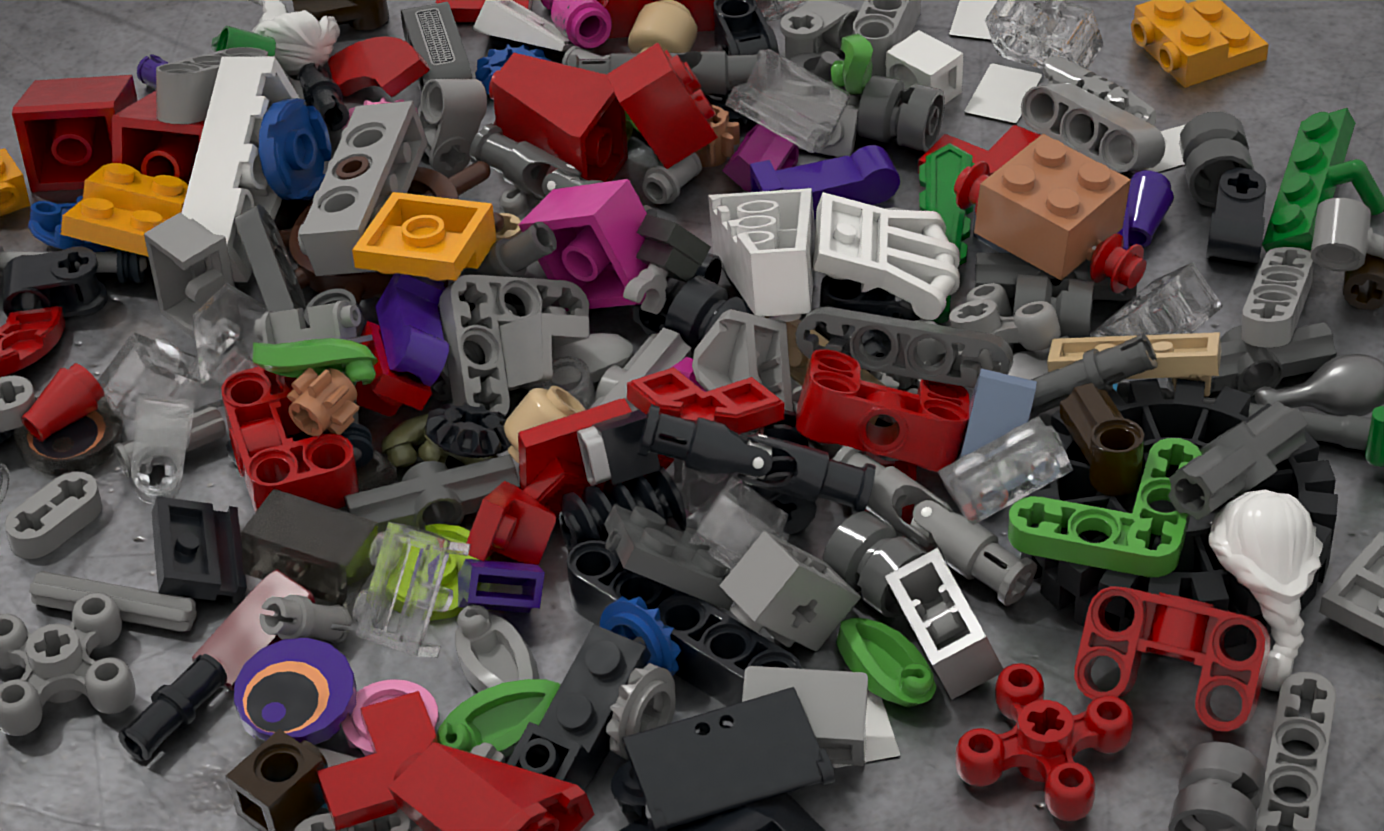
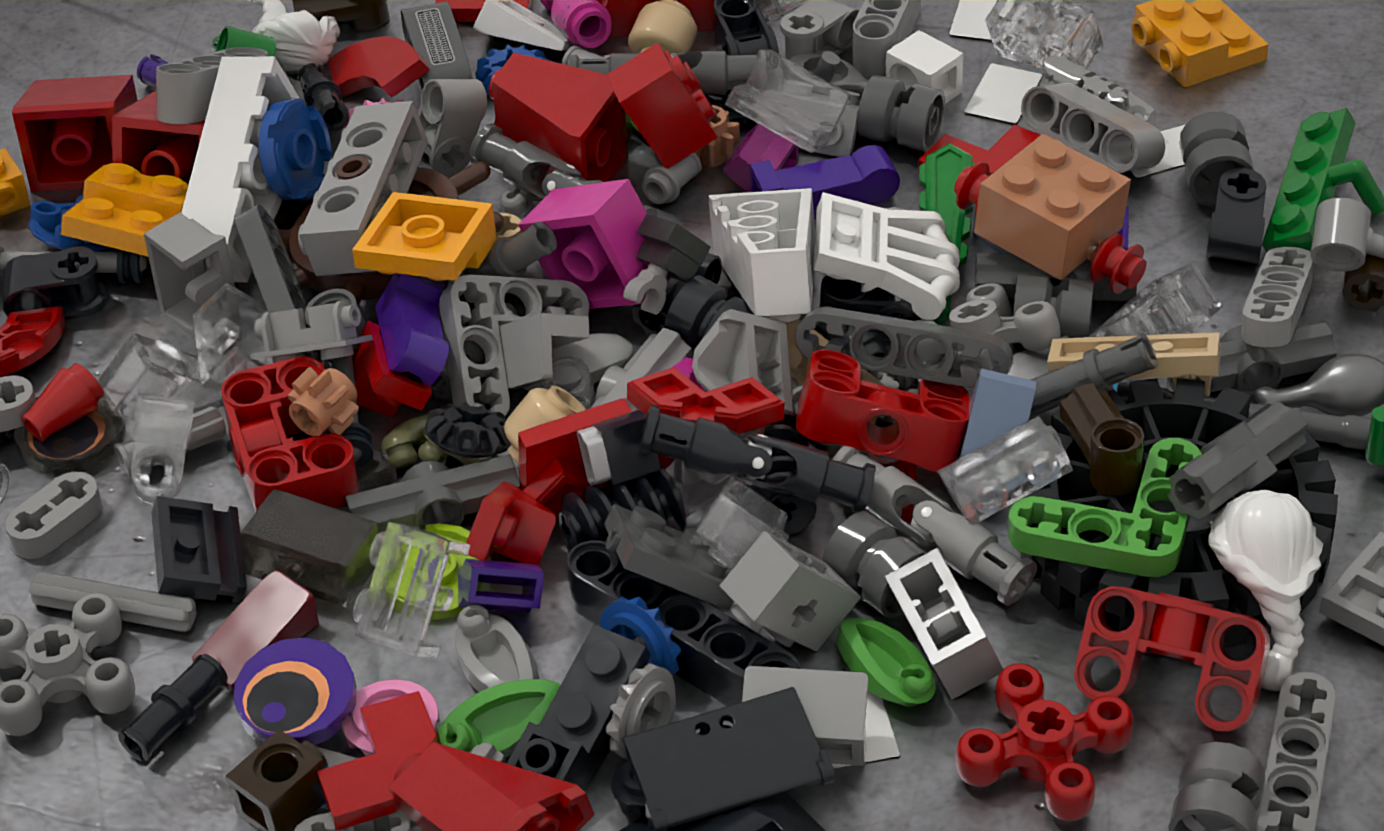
bright green arm [252,338,378,386] -> none
light grey pin [259,595,351,644] -> none
bright green arm [831,33,873,95] -> none
dark purple cone [1126,170,1174,248] -> none

